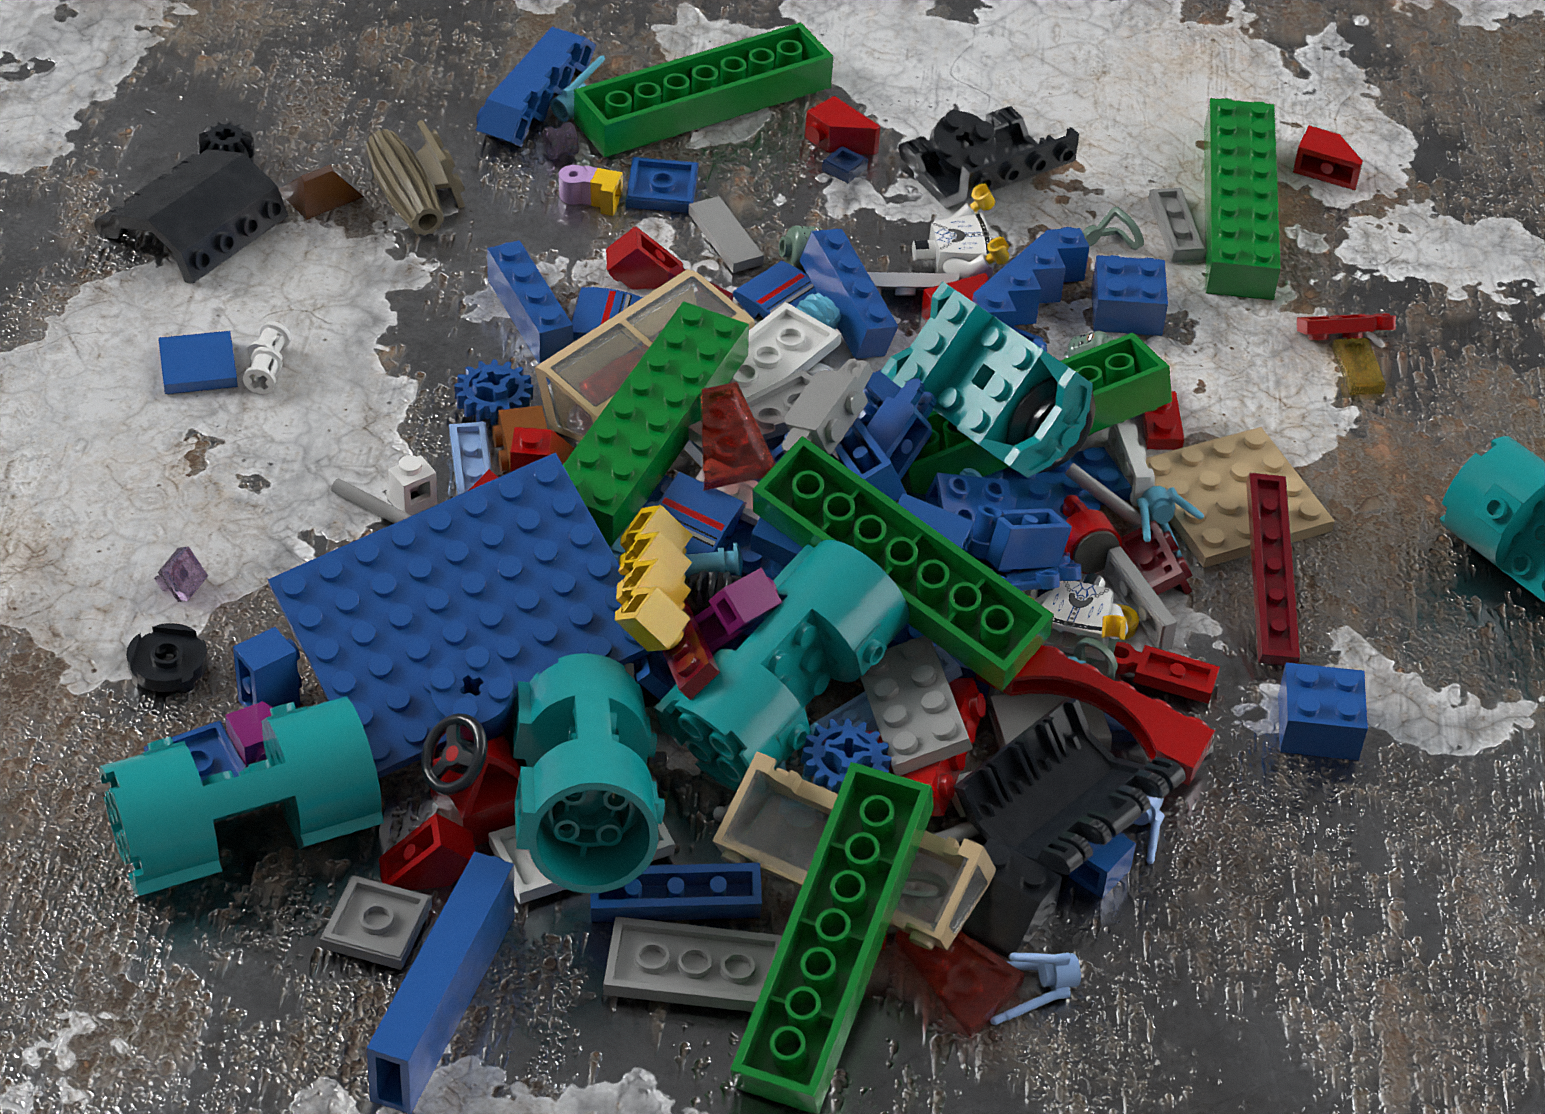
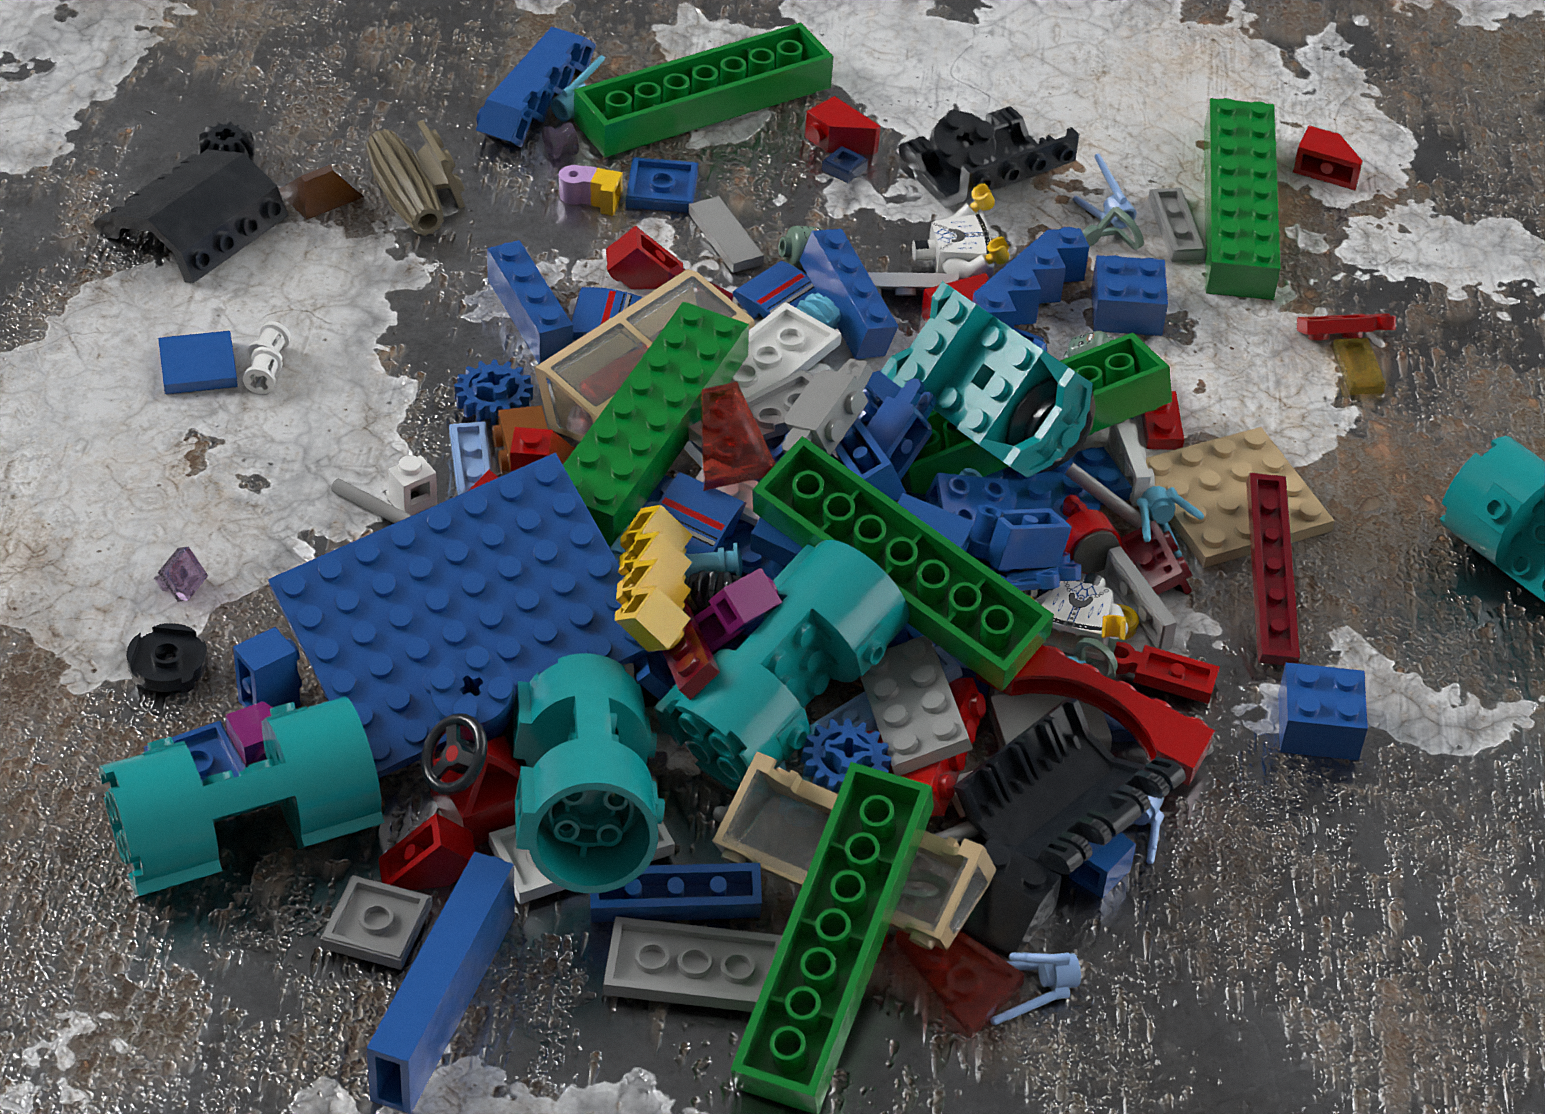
none -> light blue plant [1073,154,1137,229]

